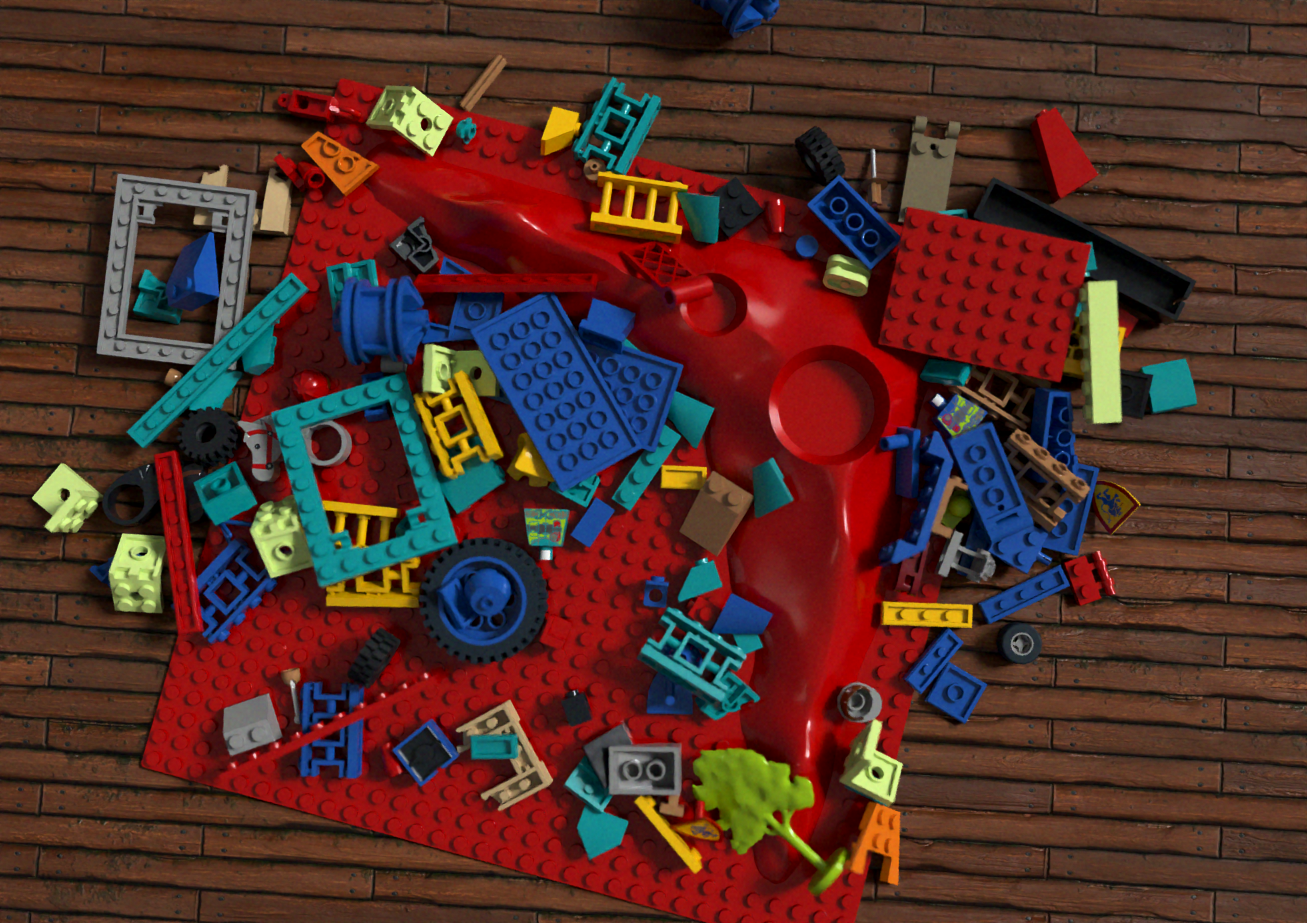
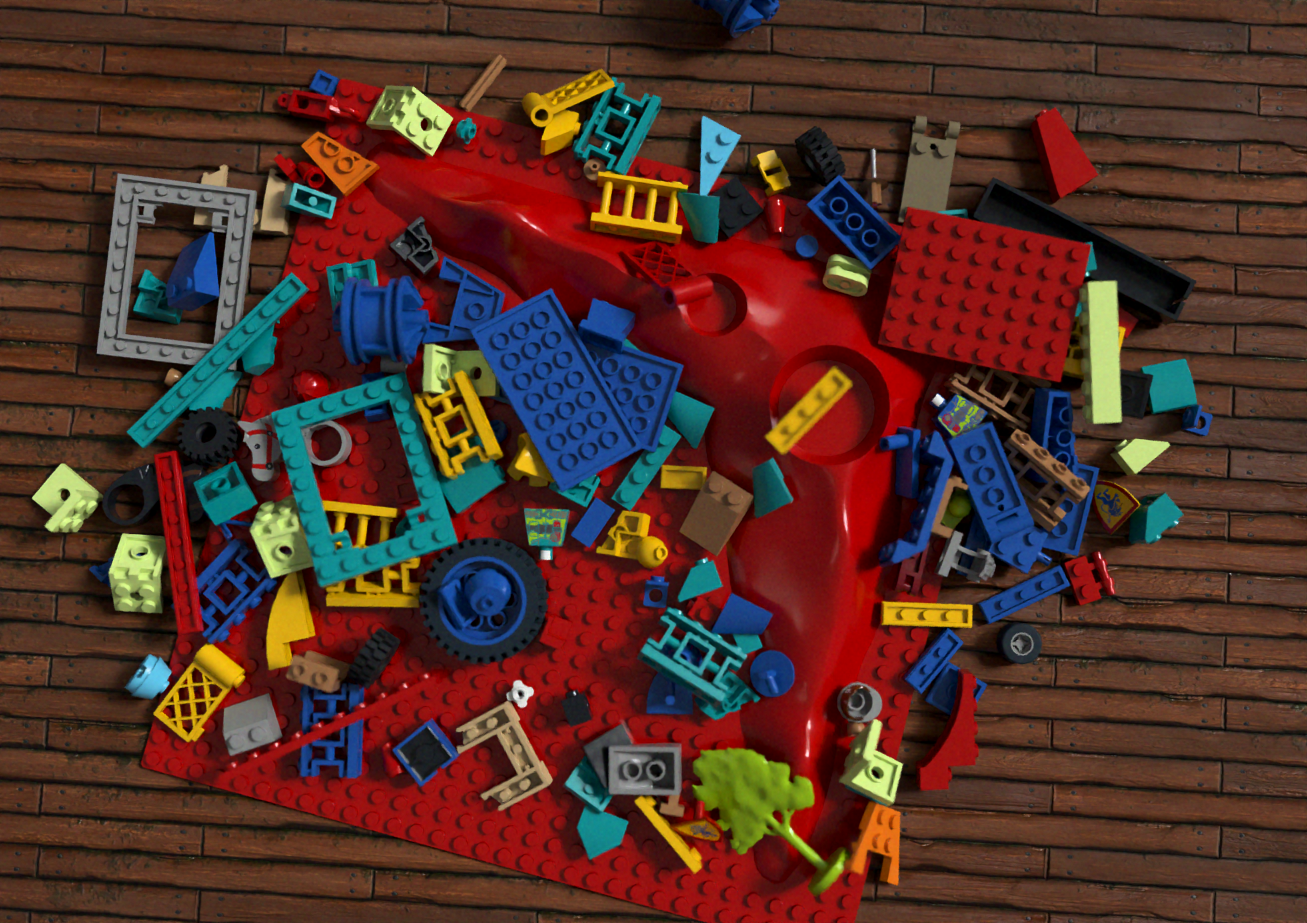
hinge [281,668,300,724] -> none
red tile [413,274,598,292] -> none
teal tile [470,733,518,759] -> none
teal tile [920,358,972,387] -> none
none -> medium azure cone [125,654,172,700]
none -> yellow piece [153,642,246,742]
none -> yellow slope [267,569,316,670]
none -> teal slope [280,183,337,220]
none -> medium nougat panel [286,650,352,693]
none -> blue tile [309,69,339,96]
none -> blue tile [489,420,508,443]
none -> white plate [507,680,534,708]
none -> yellow piece [522,69,615,127]
none -> yellow slope [596,511,651,560]
none -> yellow brick [637,536,668,568]
none -> medium azure wing [699,116,741,195]
none -> blue shield [750,650,795,697]
none -> yellow piece [751,150,791,196]
none -> yellow fence [765,367,852,454]
none -> medium nougat hinge [846,721,865,737]
none -> red arch [915,669,979,791]
none -> yellowish green slope [1110,439,1170,475]
none -> teal slope [1129,493,1183,544]
none -> blue bracket [1181,405,1213,436]

